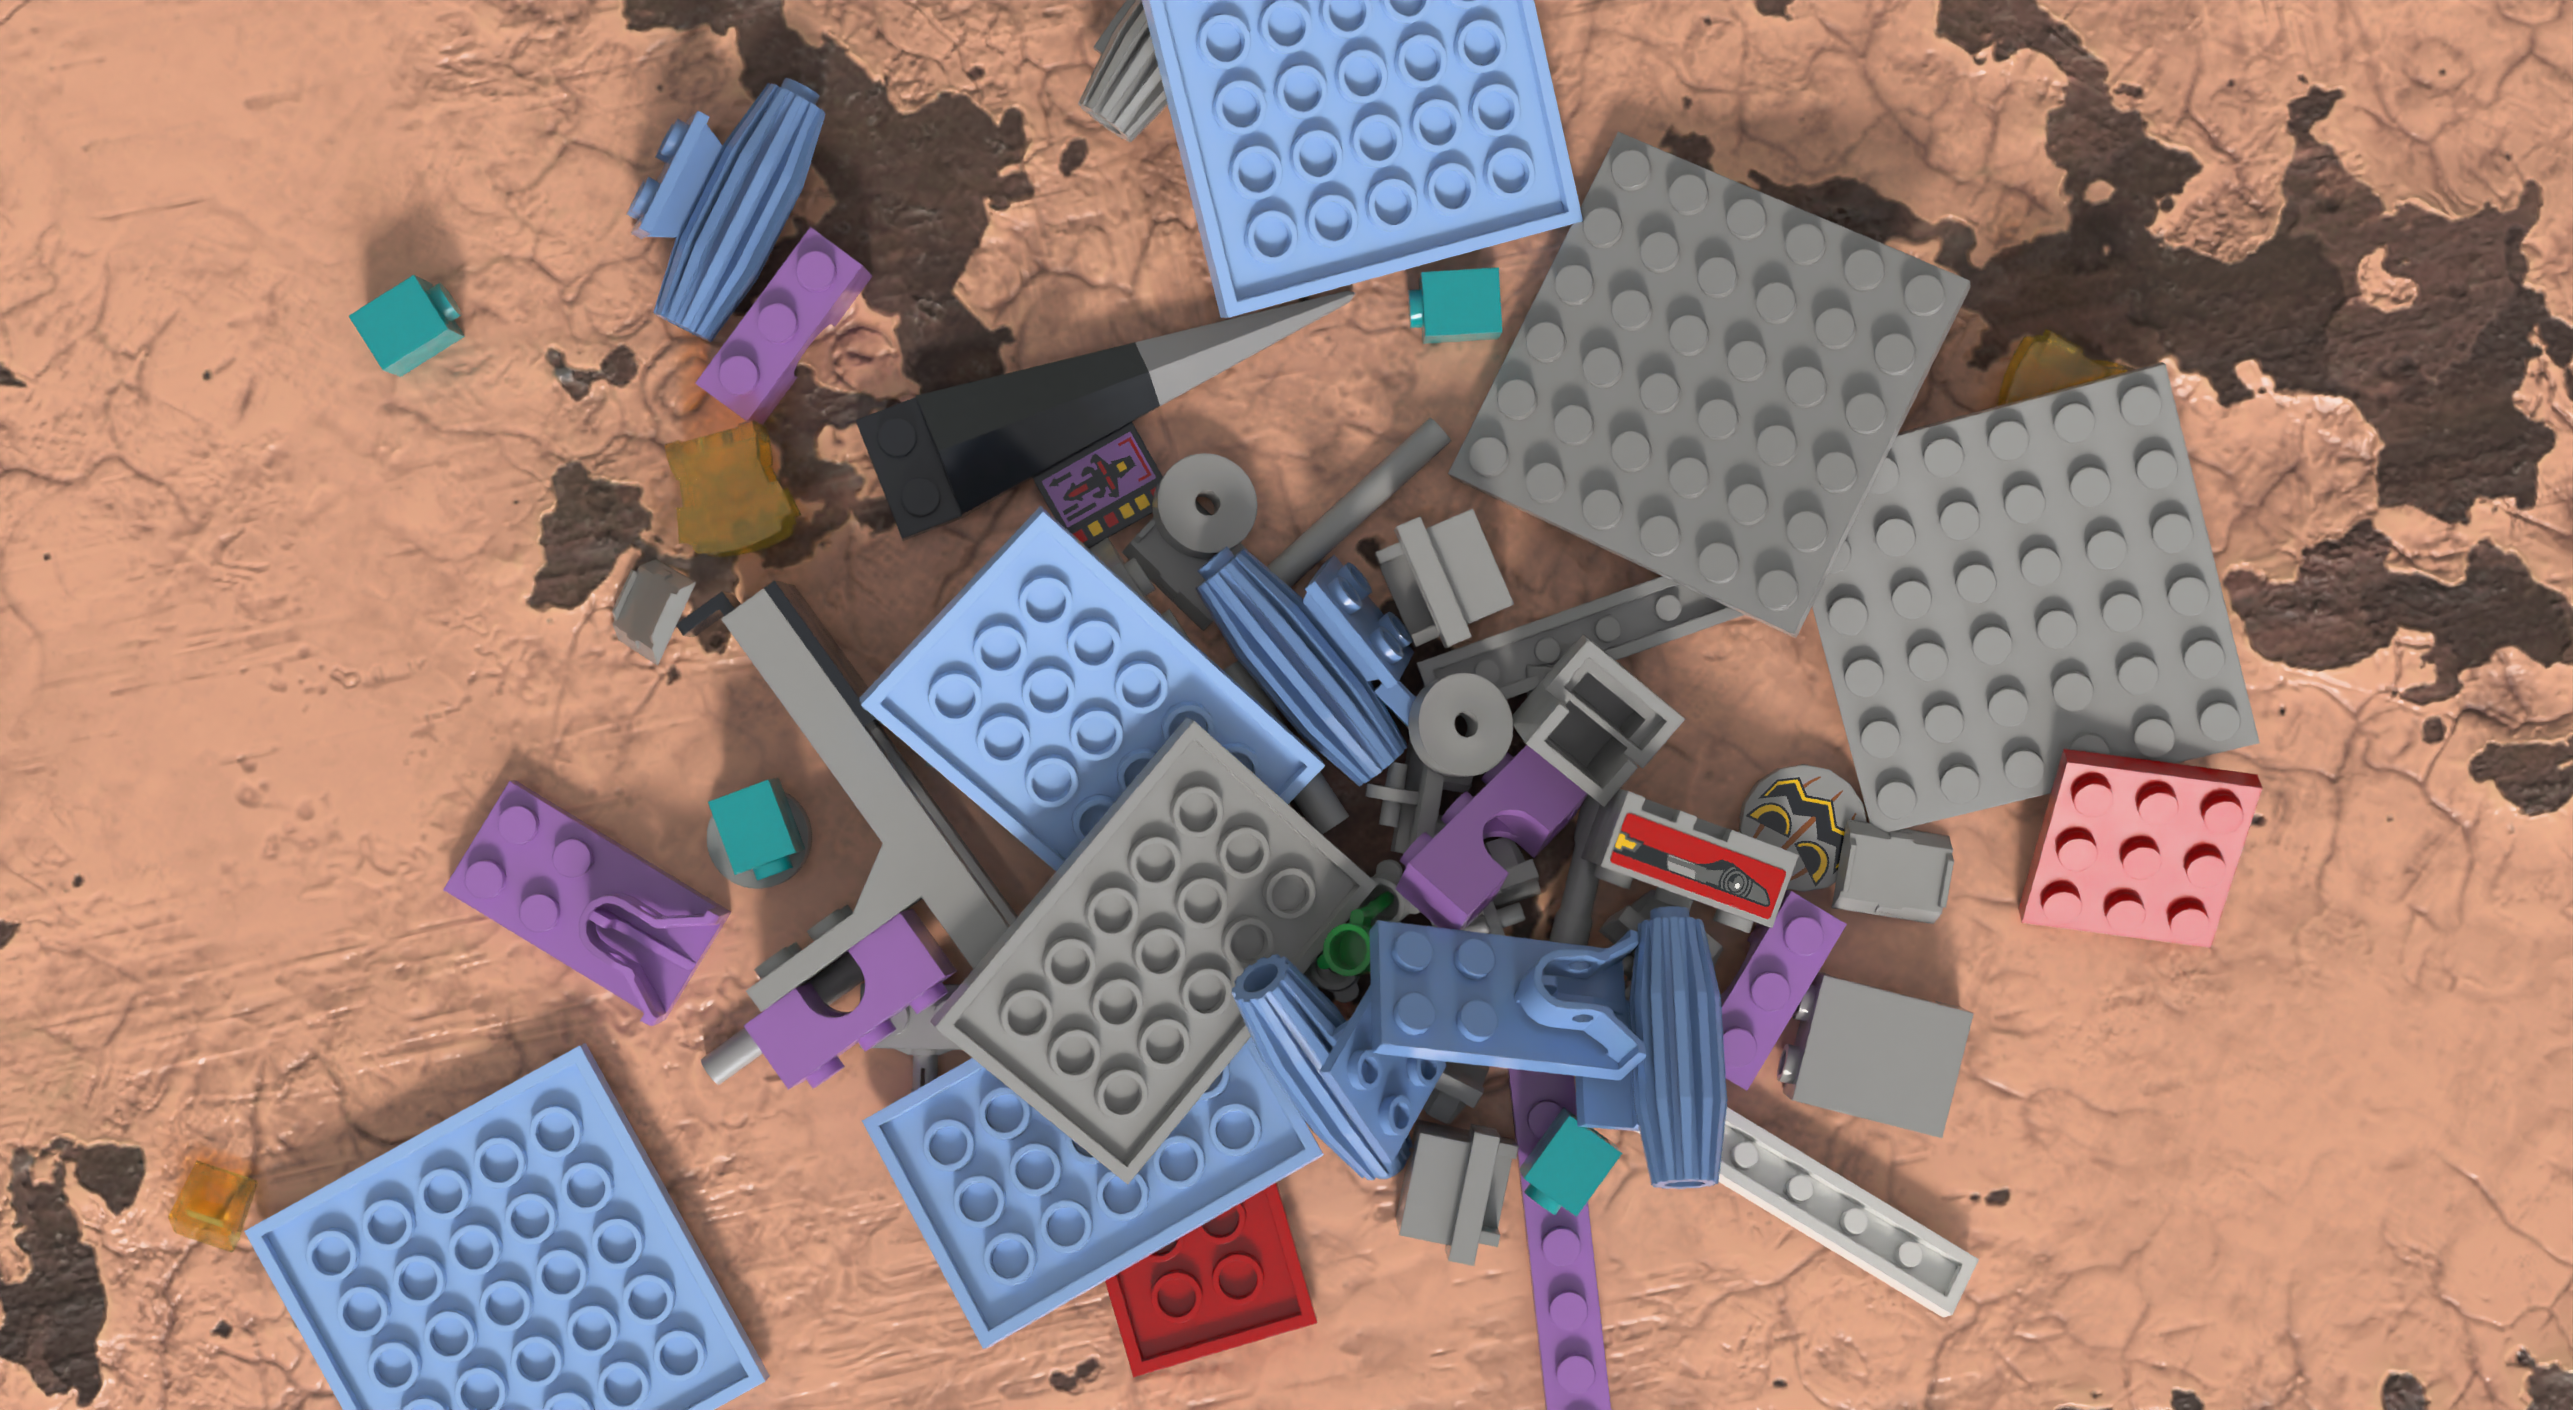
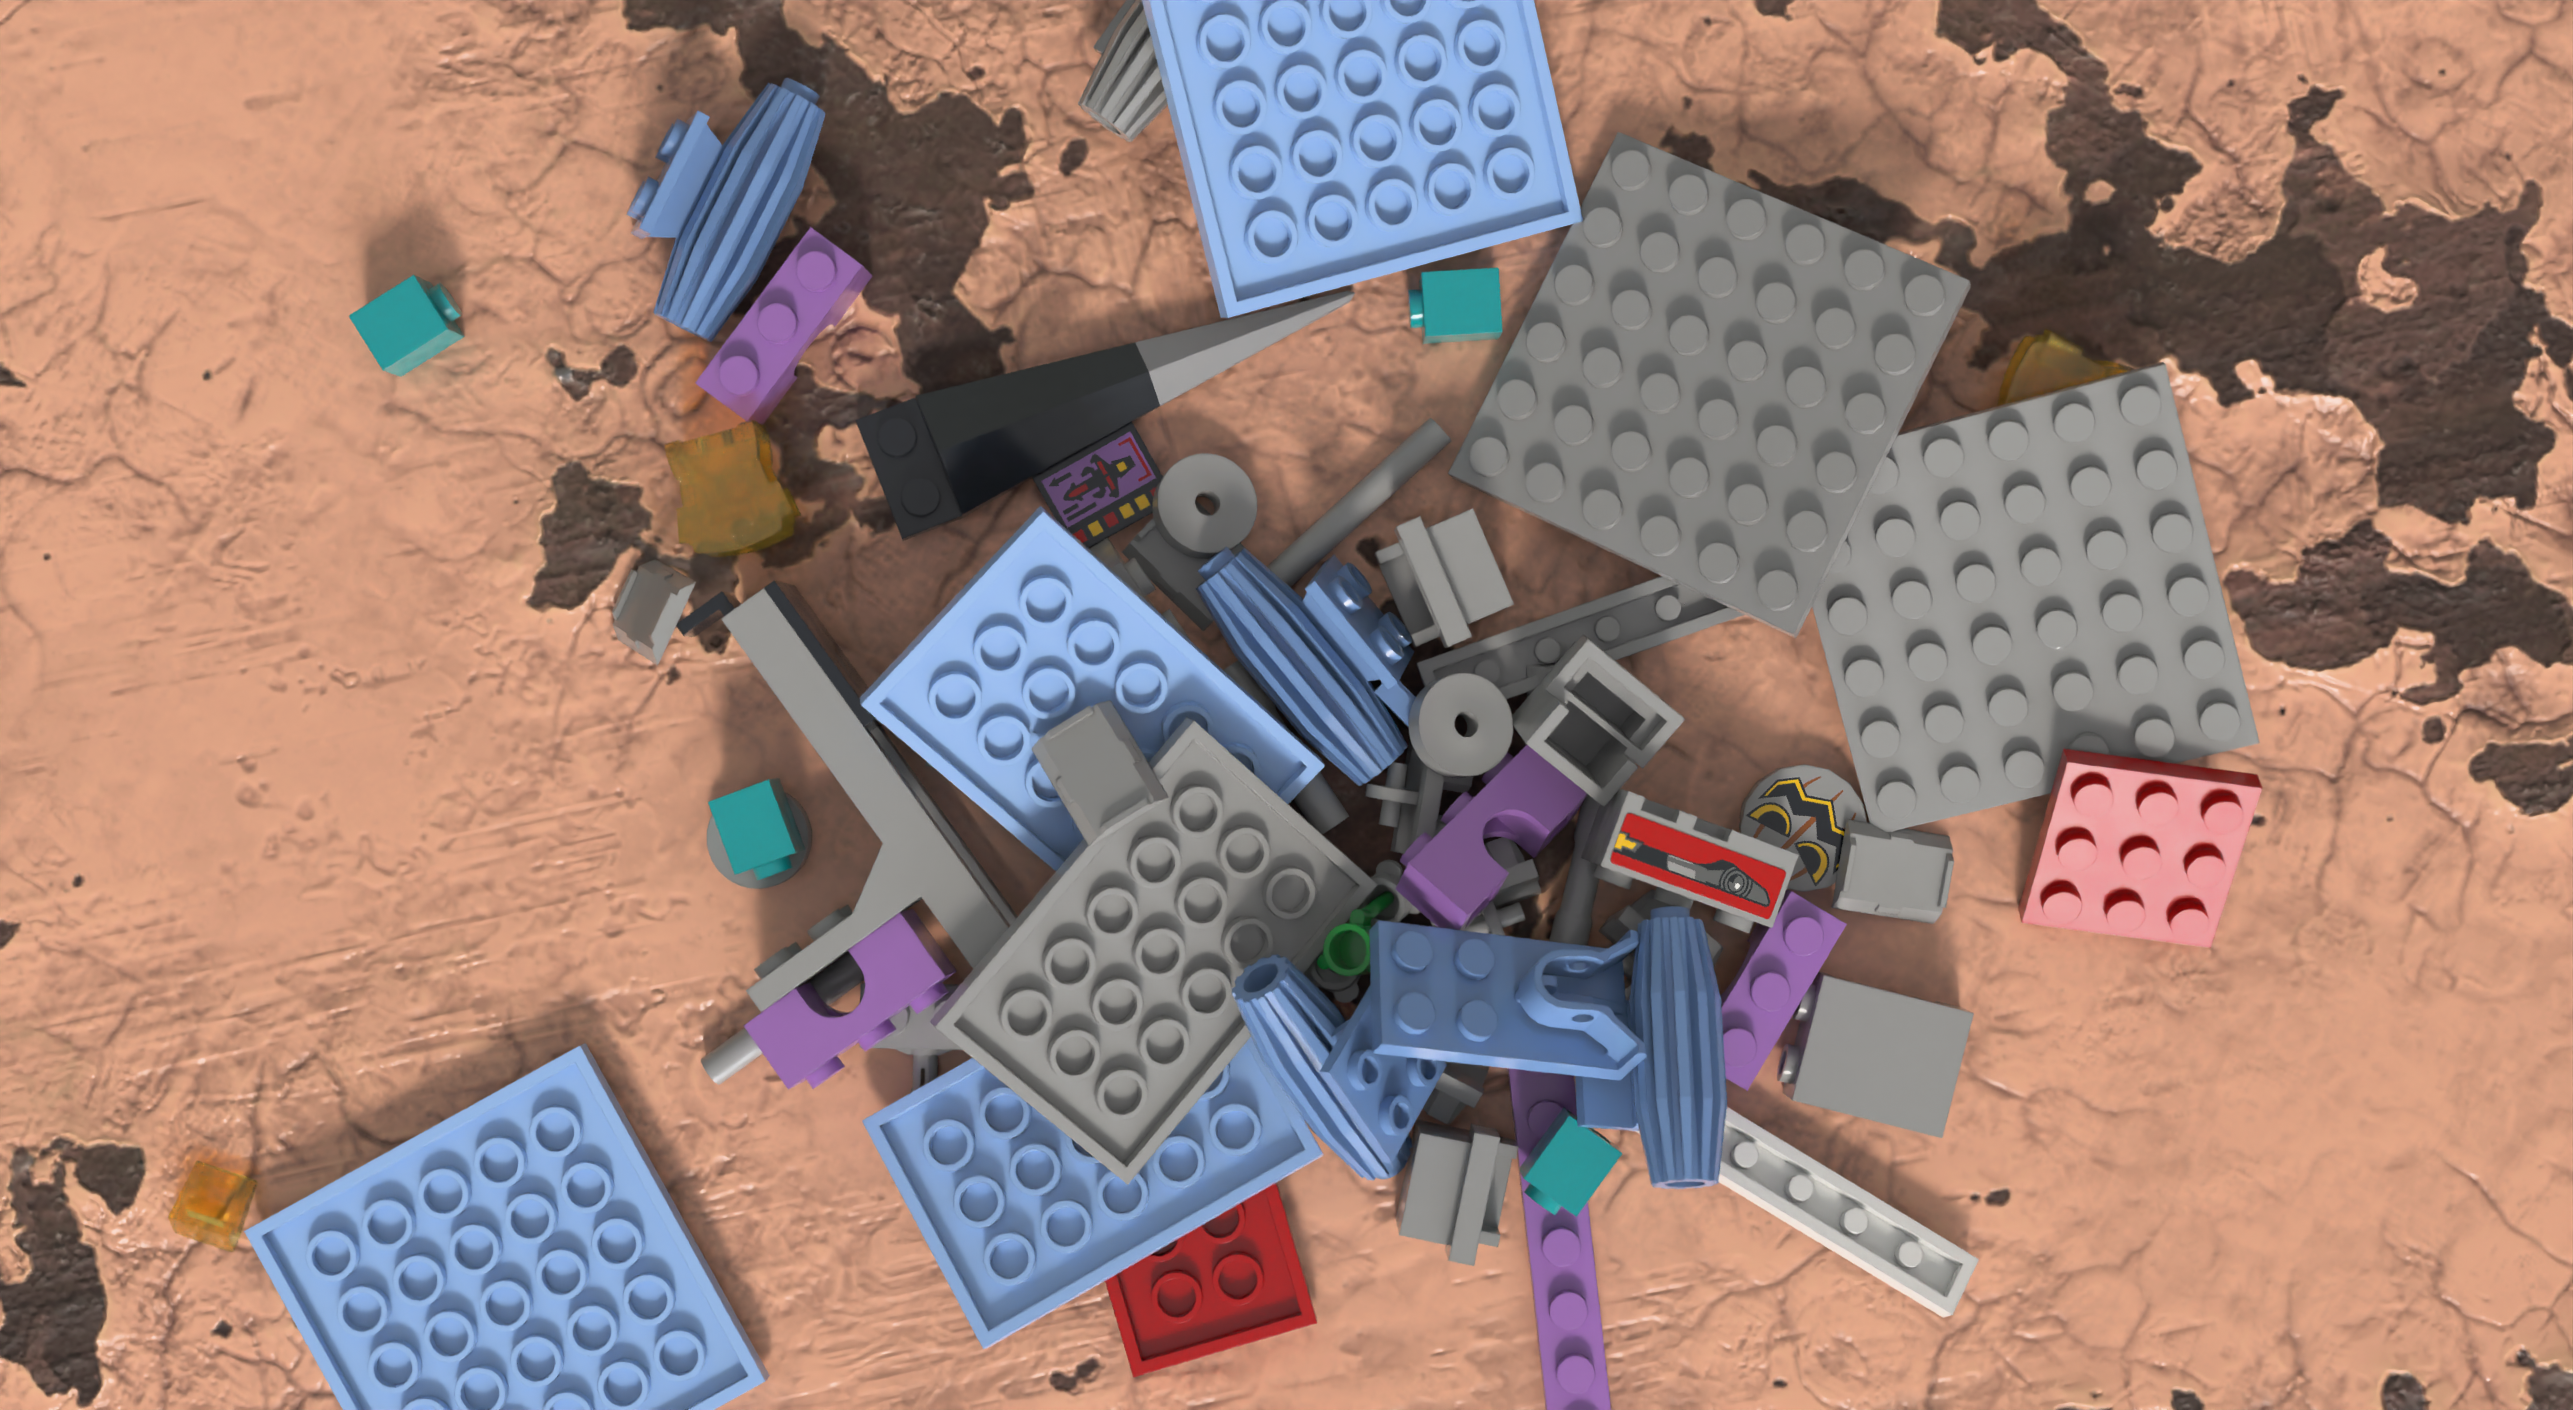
medium lavender plate [443,780,731,1026] -> none
none -> light grey piece [1032,700,1169,847]

